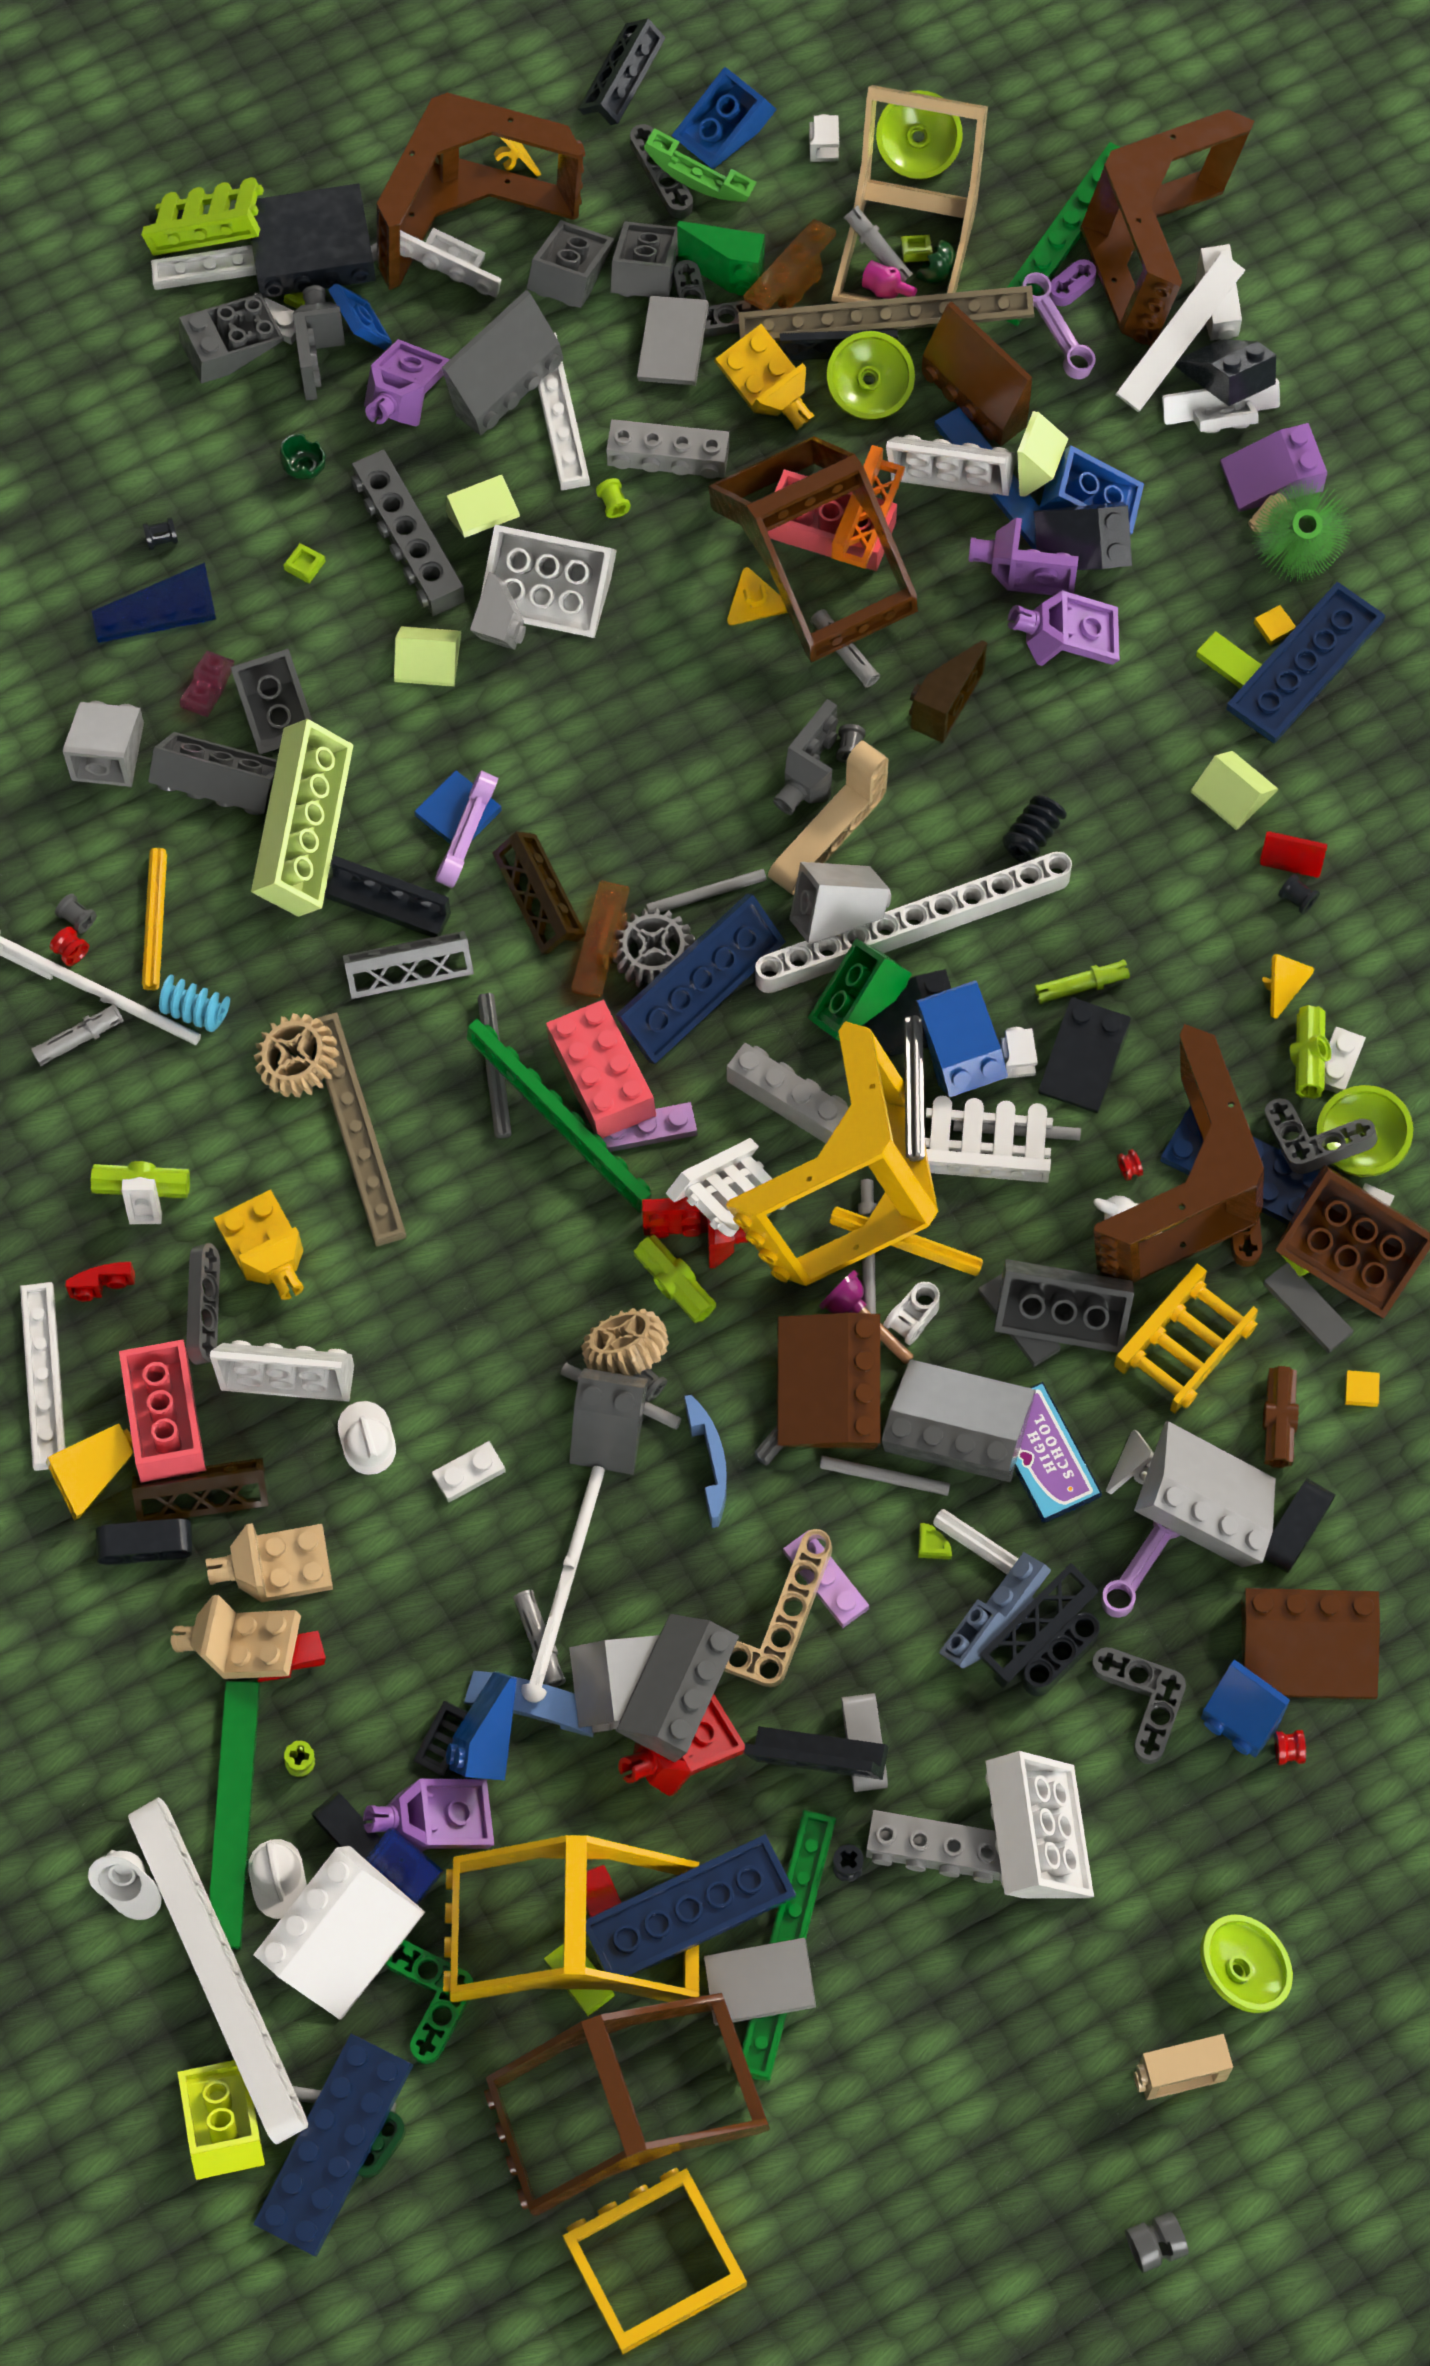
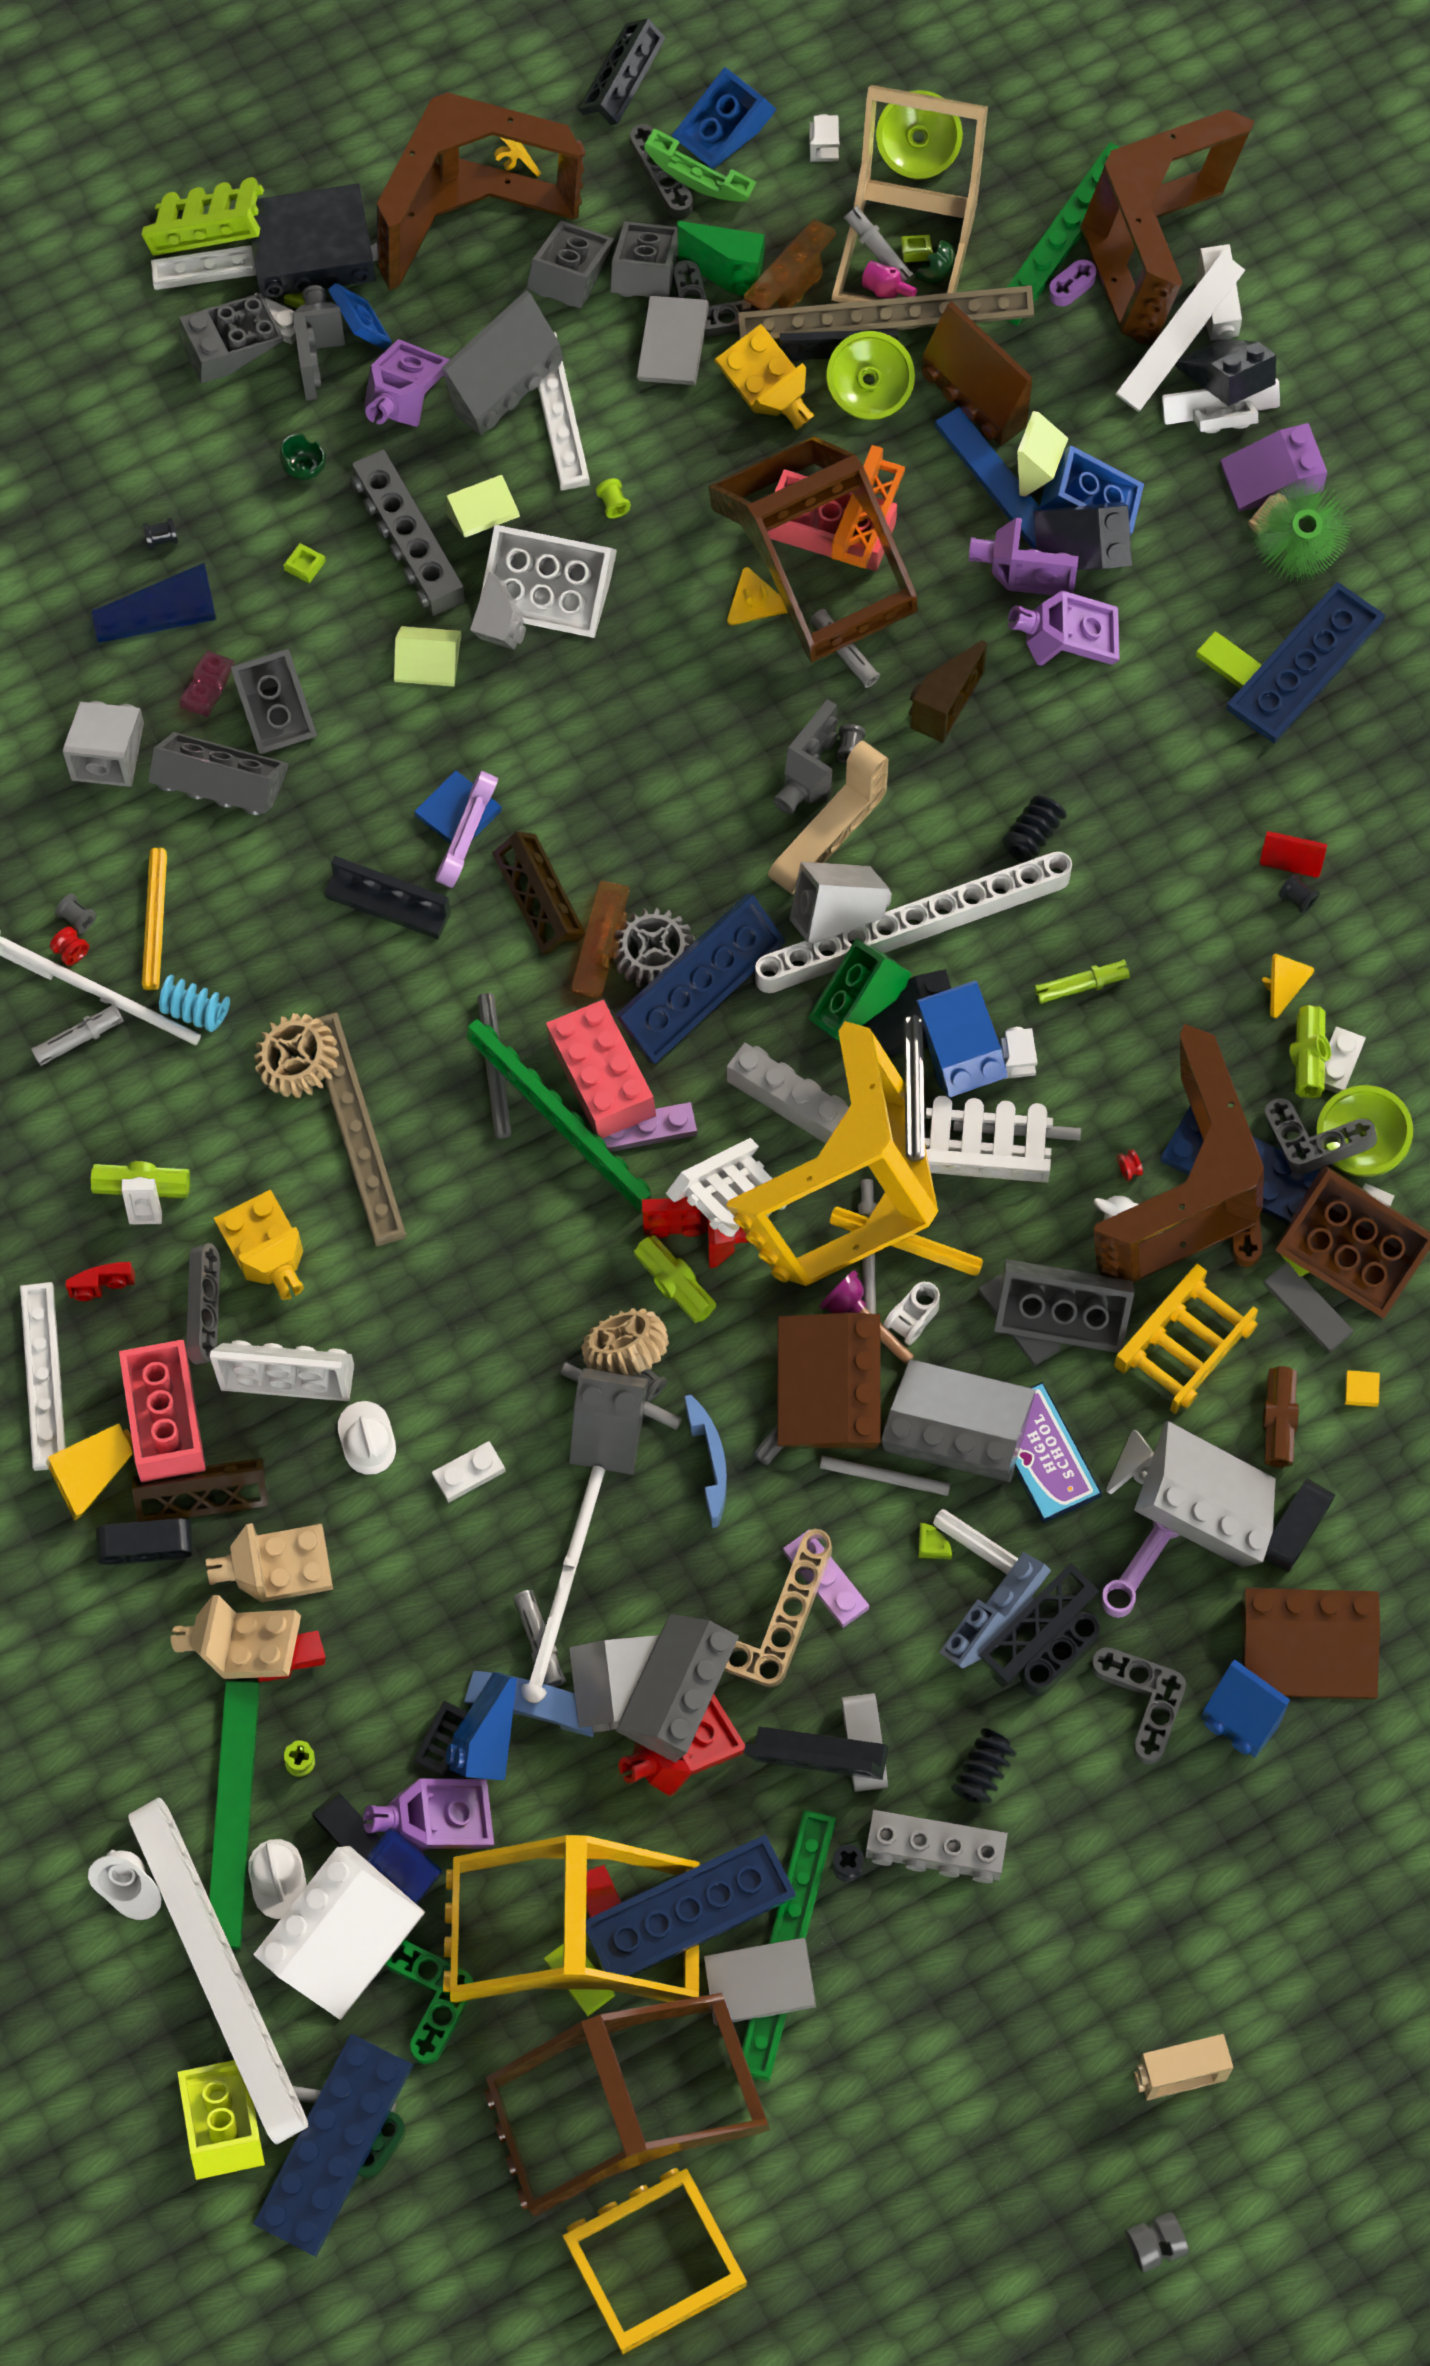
yellowish green brick [251,719,353,917] -> none
fence [343,931,474,999] -> none
white bracket [400,228,502,297] -> none
light grey brick [607,419,729,478] -> none
light grey bar [645,869,767,915] -> none
white slope [886,435,1015,496] -> none
white slope [985,1751,1094,1898] -> none
lavender piece [1021,272,1096,379] -> none
black slope [1038,997,1131,1113] -> none
yellowish green slope [1191,751,1278,830] -> none
lime dish [1200,1915,1293,2013] -> none
yellow tile [1254,605,1296,646] -> none
red wheel [1274,1730,1306,1765] -> none
none -> black piece [951,1728,1017,1804]

